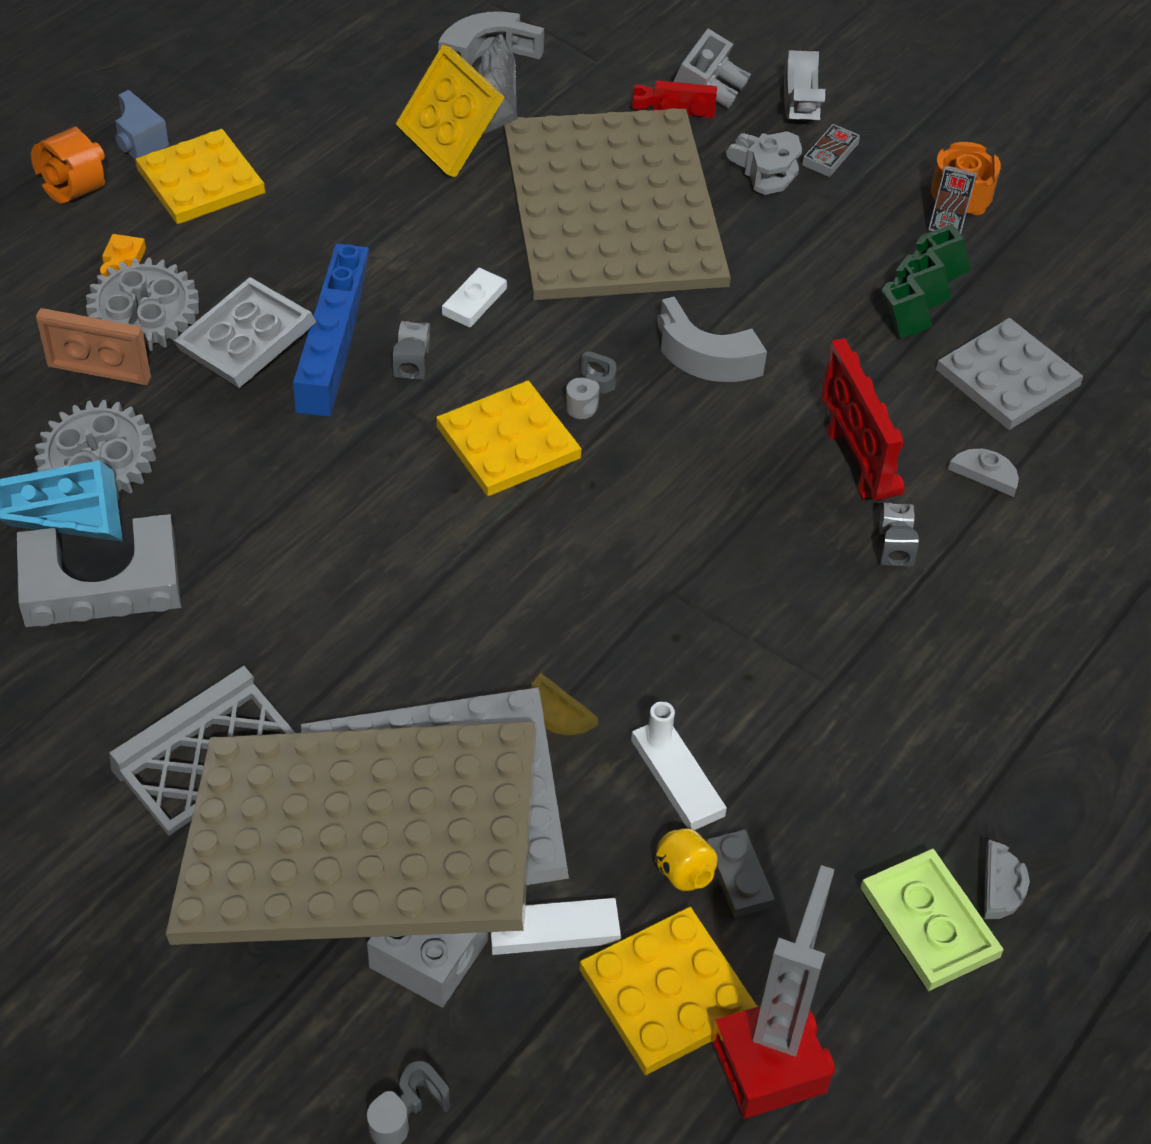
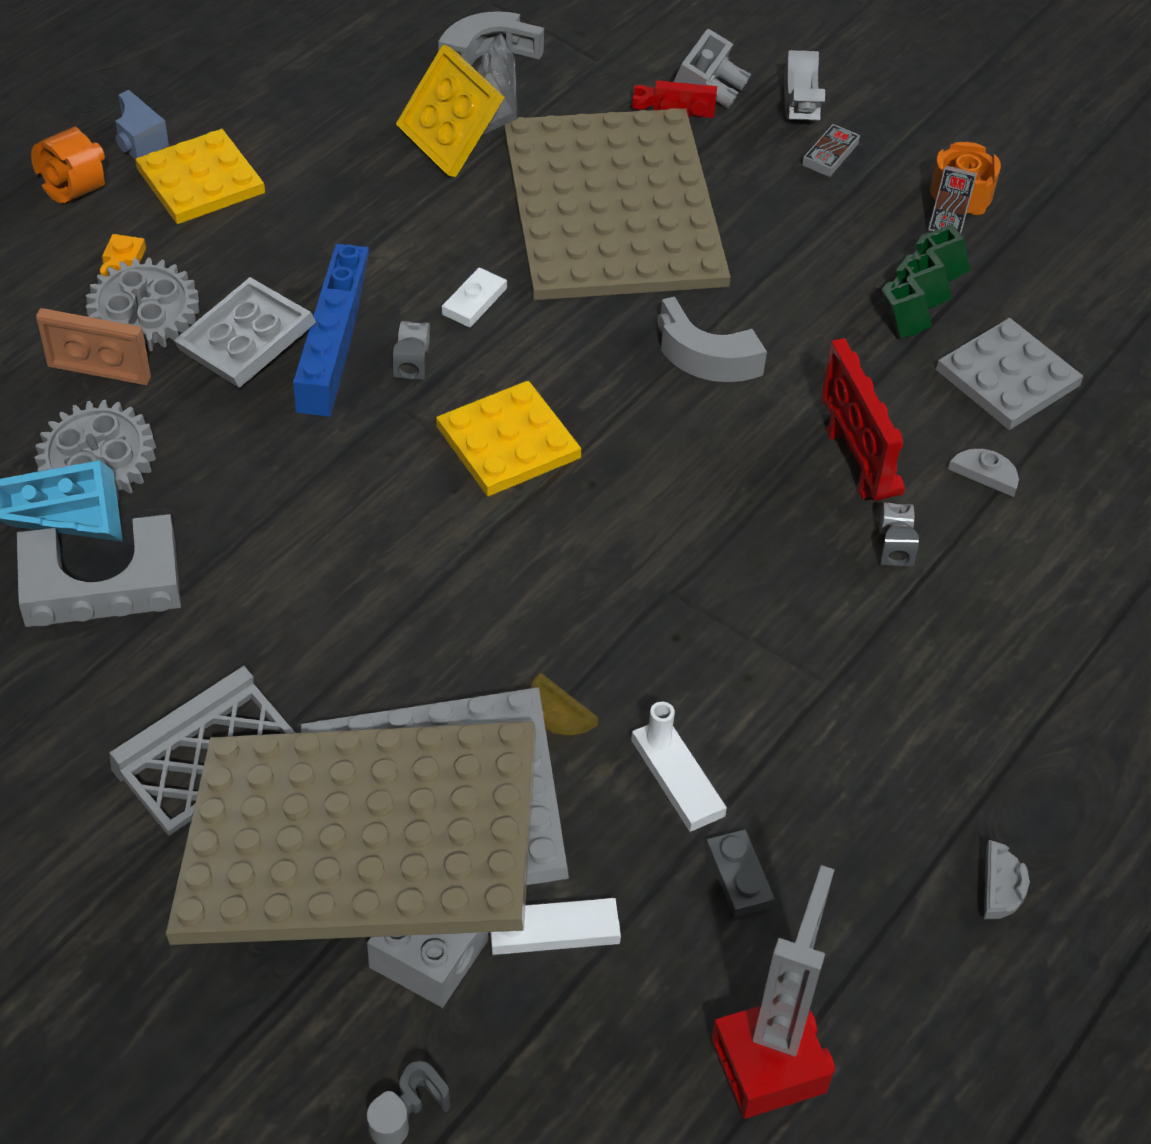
leg [566,351,616,419] -> none
yellow plate [579,907,758,1076] -> none
yellow head [655,829,718,891] -> none
light grey hinge [726,131,802,195] -> none
yellowish green plate [861,849,1004,991] -> none

